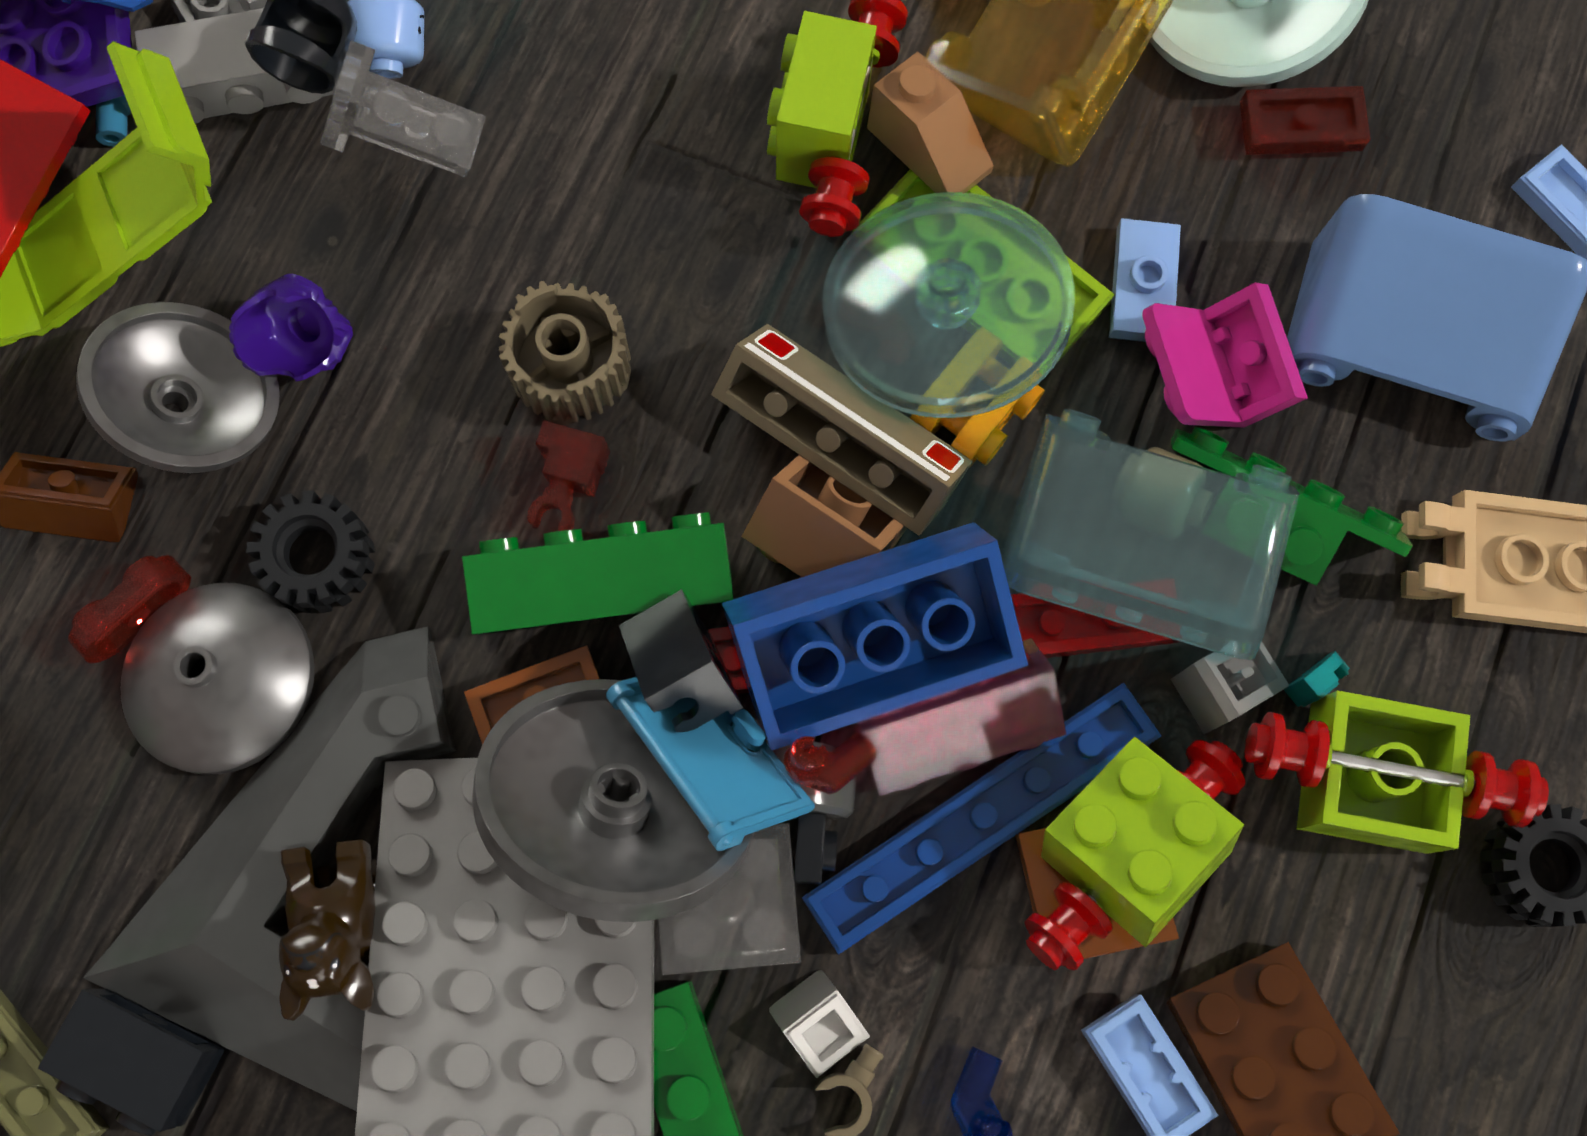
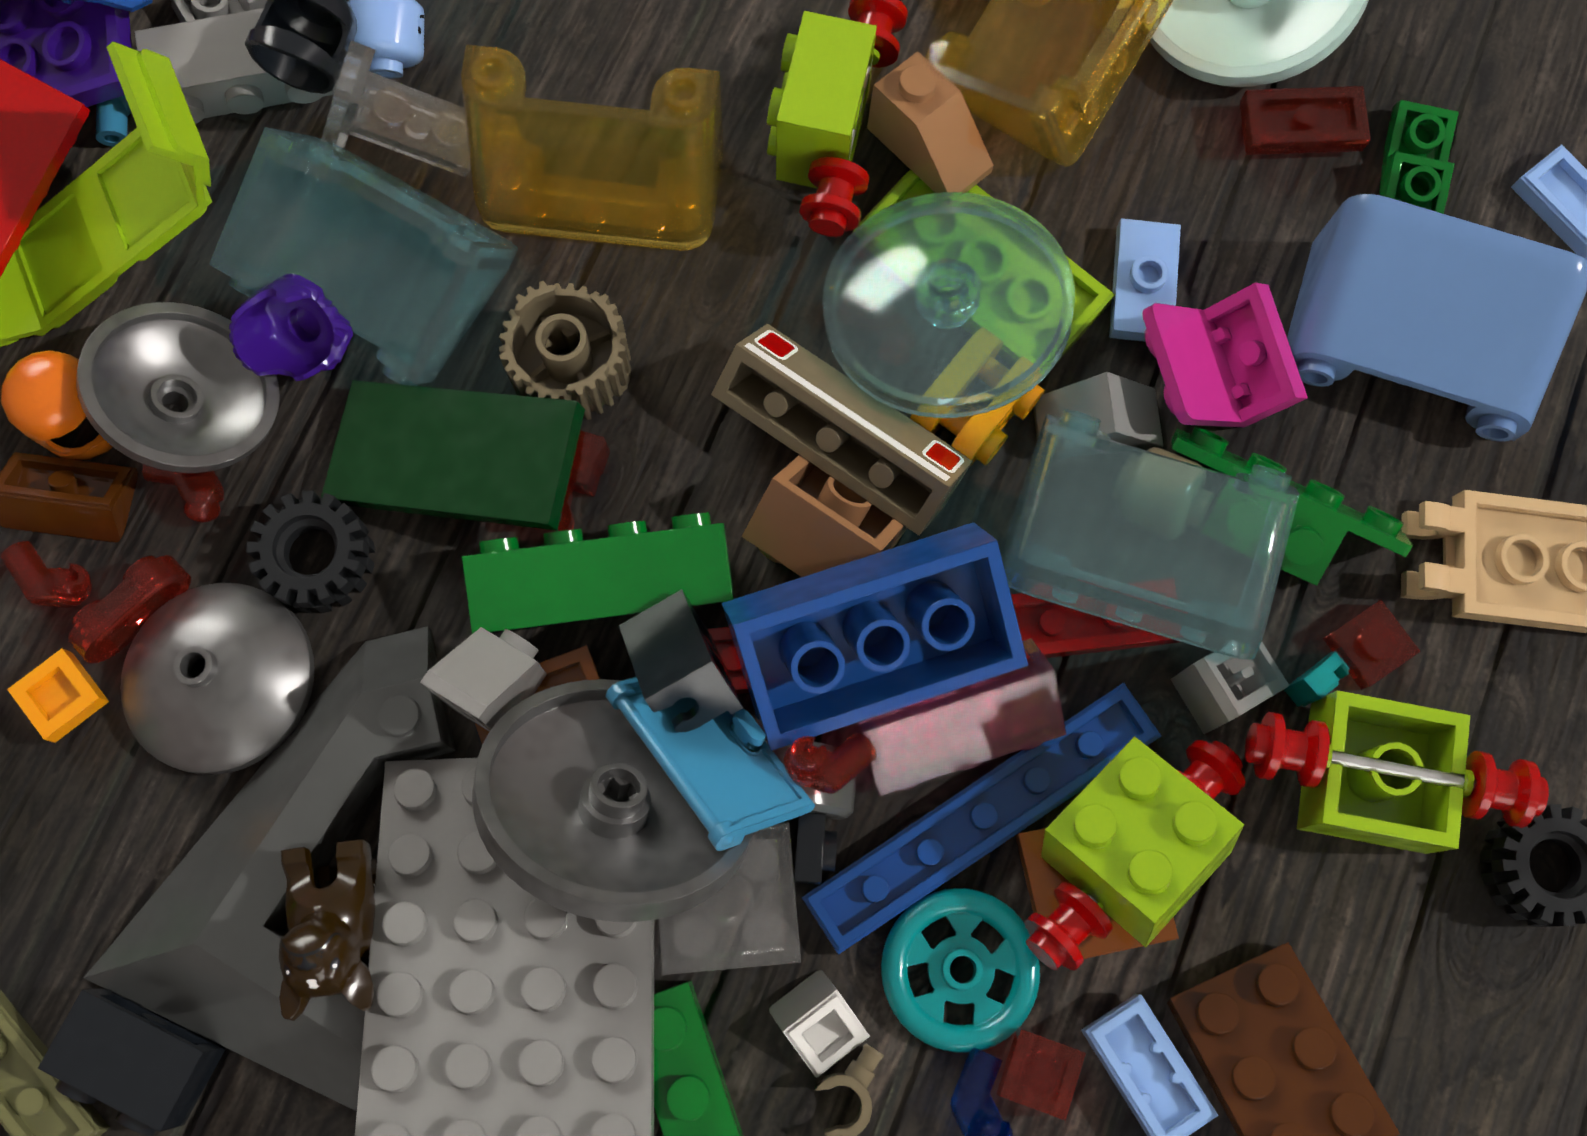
none -> clear red arm [0,541,92,608]
none -> orange helmet [1,350,113,460]
none -> light orange plate [7,648,109,743]
none -> clear red arm [143,464,224,522]
none -> clear light blue windscreen [209,127,518,386]
none -> dark green tile [321,380,585,531]
none -> light grey slope [420,627,547,732]
none -> clear yellow windscreen [461,45,724,251]
none -> teal plate [881,888,1040,1053]
none -> clear red plate [996,1028,1086,1121]
none -> light grey slope [1033,372,1163,460]
none -> clear red plate [1323,600,1421,690]
none -> green slope [1379,100,1459,214]

